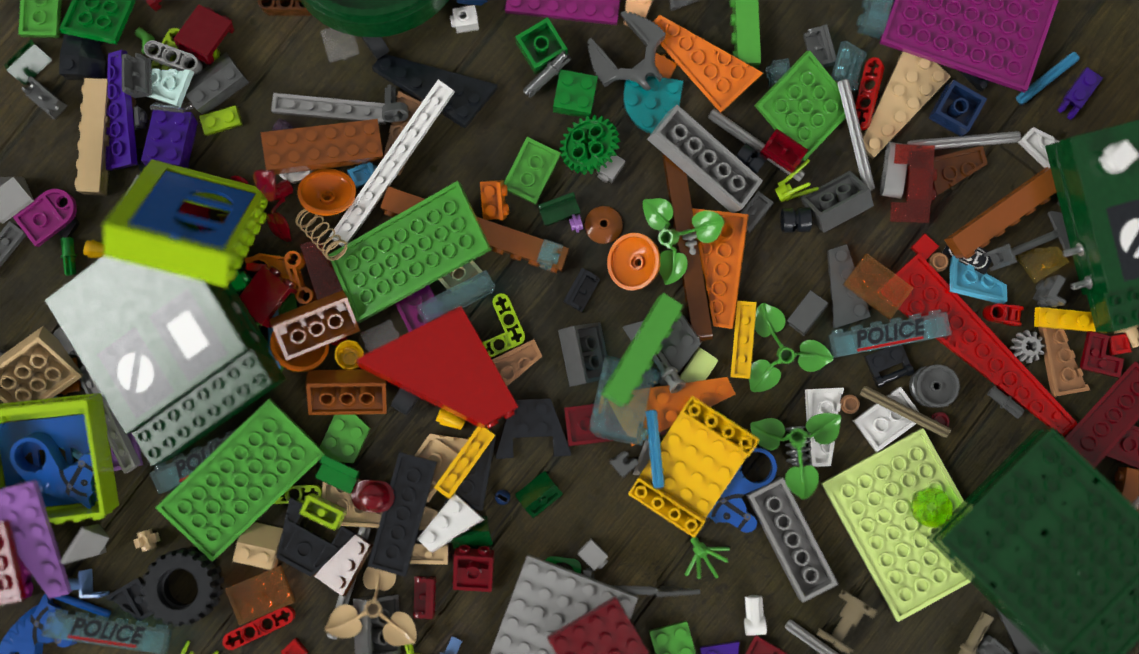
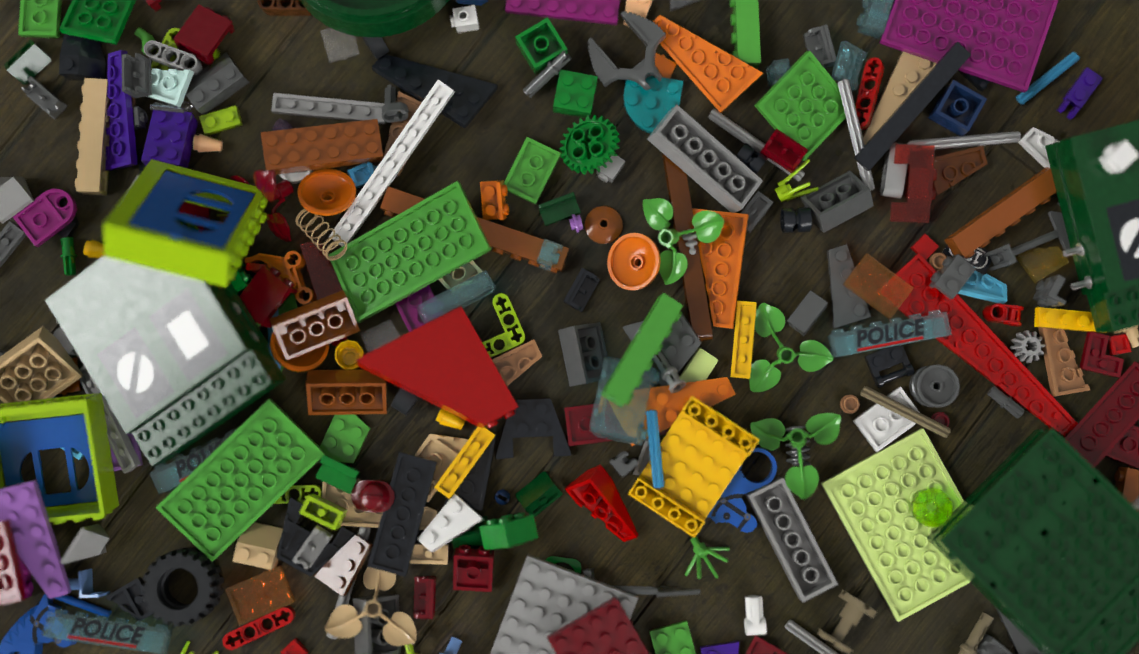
blue animal [10,432,96,509] -> none
tan gear [133,529,161,552] -> none
light grey brick [578,538,608,570] -> none
white wing [805,388,844,467] -> none
none -> light nougat cone [193,134,223,153]
none -> light grey hinge [292,524,333,569]
none -> green brick [479,512,538,550]
none -> red wedge [565,465,638,542]
none -> black tile [854,42,971,171]
none -> dark grey bracket [929,254,976,299]

